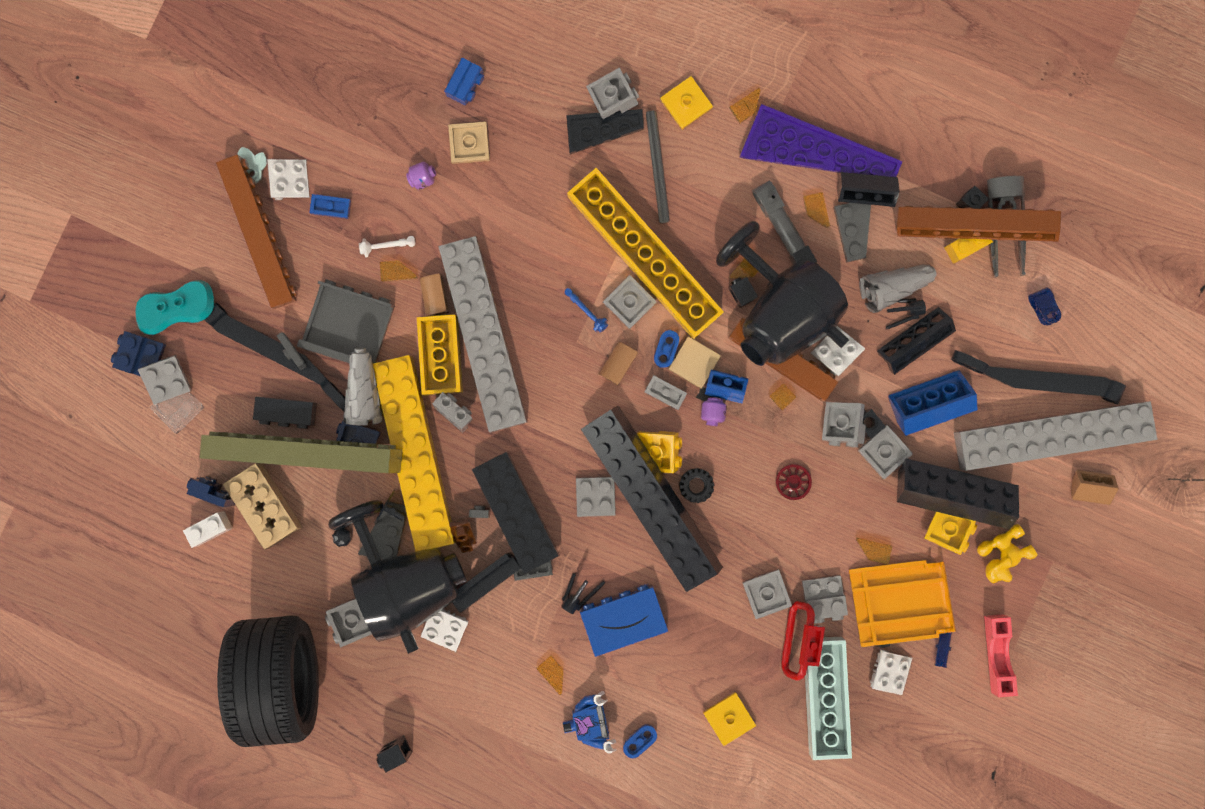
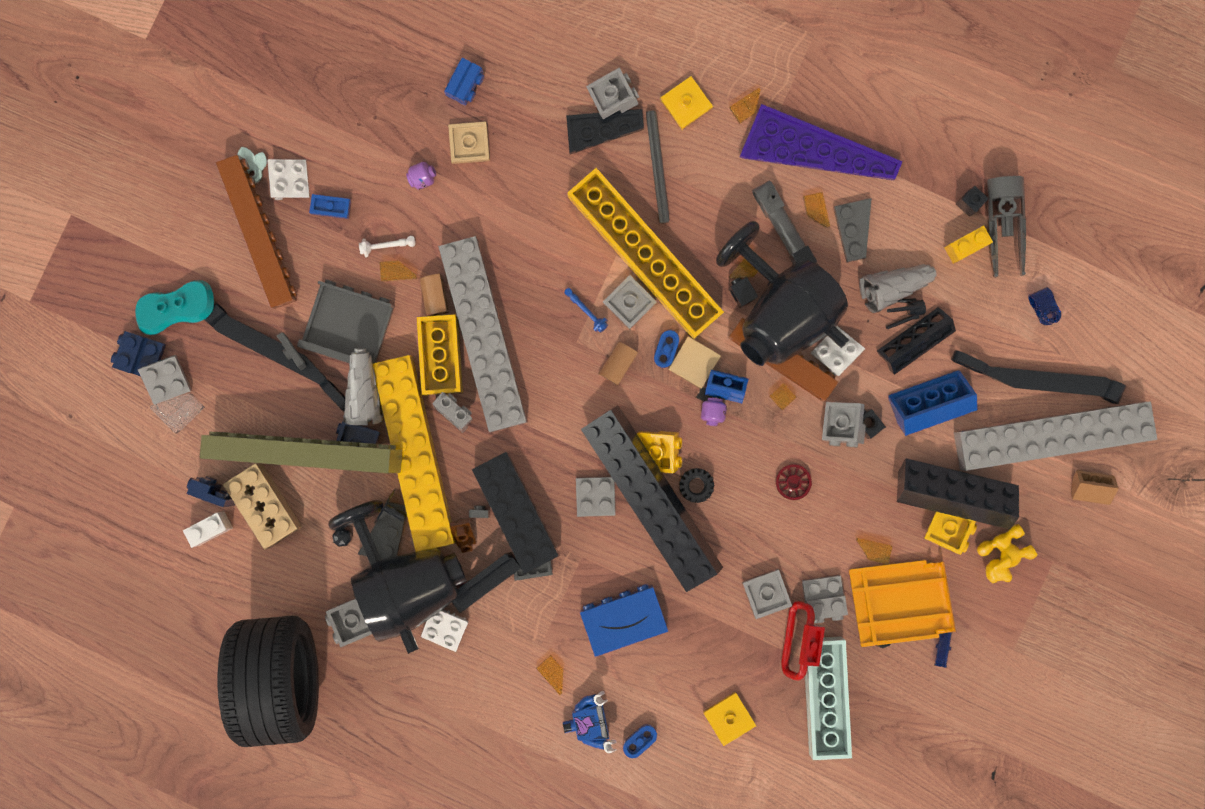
black brick [253,397,317,429] -> none
black brick [376,735,412,773] -> none
black plant [561,573,605,614] -> none
light grey plate [644,375,687,410] -> none
black brick [837,172,900,207] -> none
light grey plate [857,425,913,479] -> none
white hinge [870,649,912,695] -> none
dark orange brick [897,206,1061,242] -> none
coral arch [984,614,1018,697] -> none

